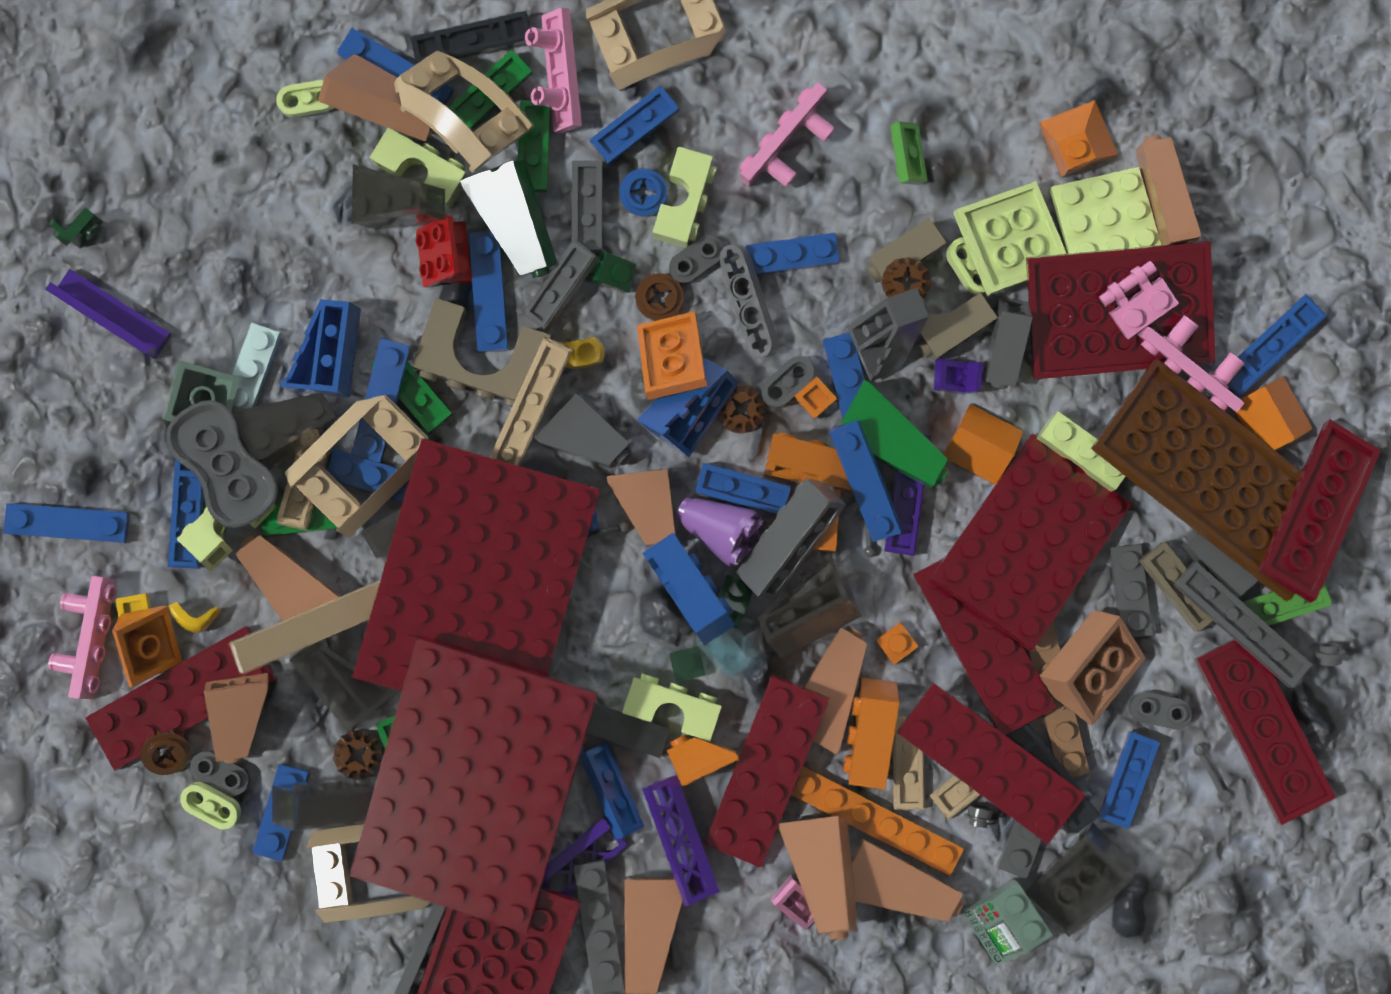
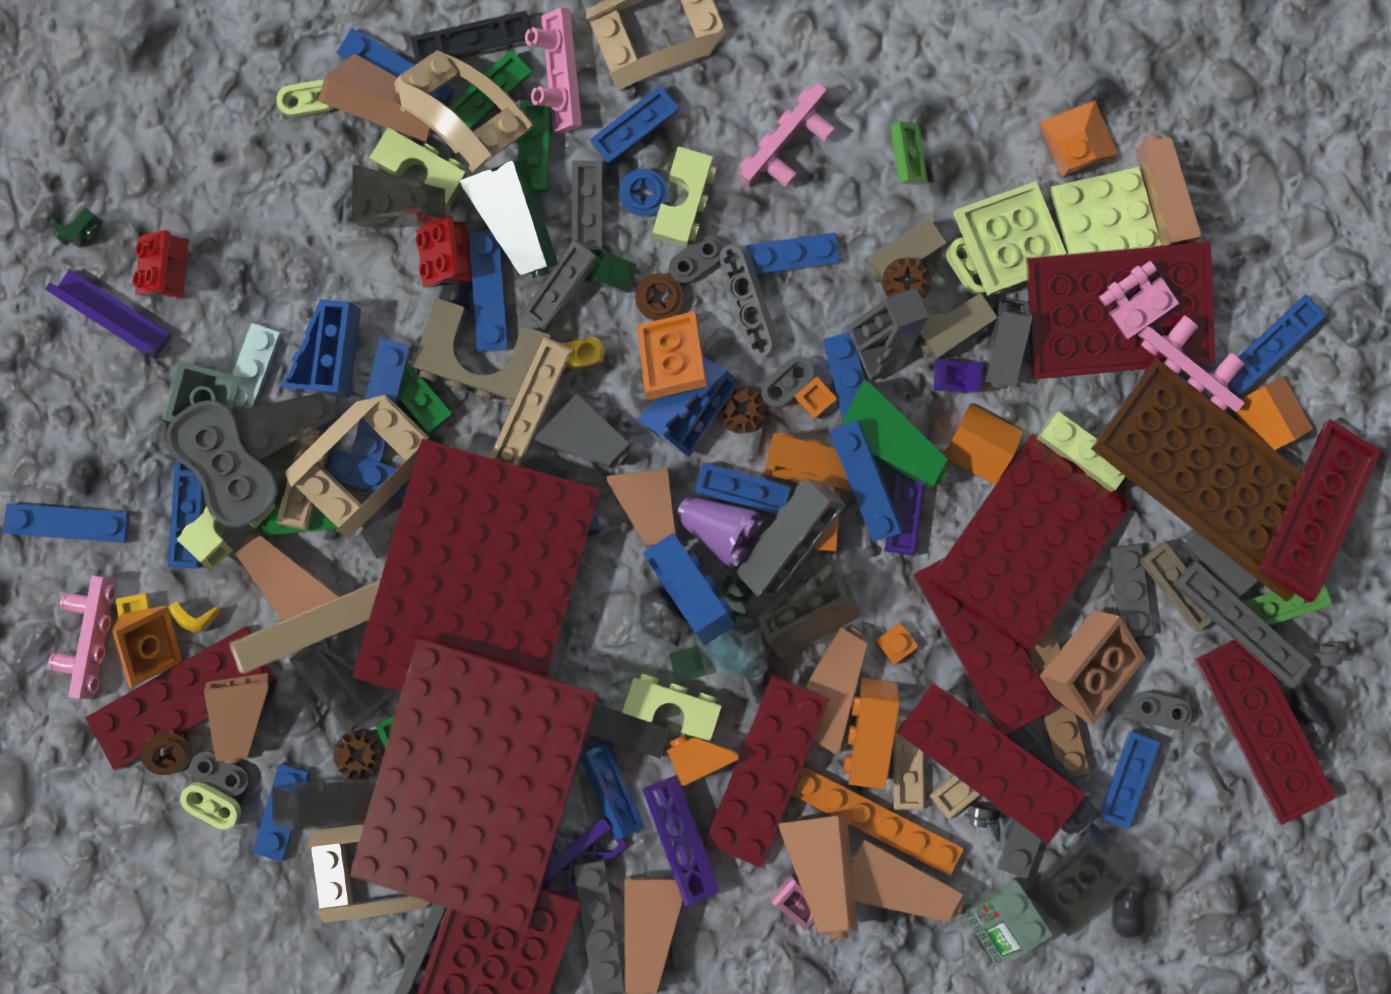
none -> red bracket [132,230,189,299]

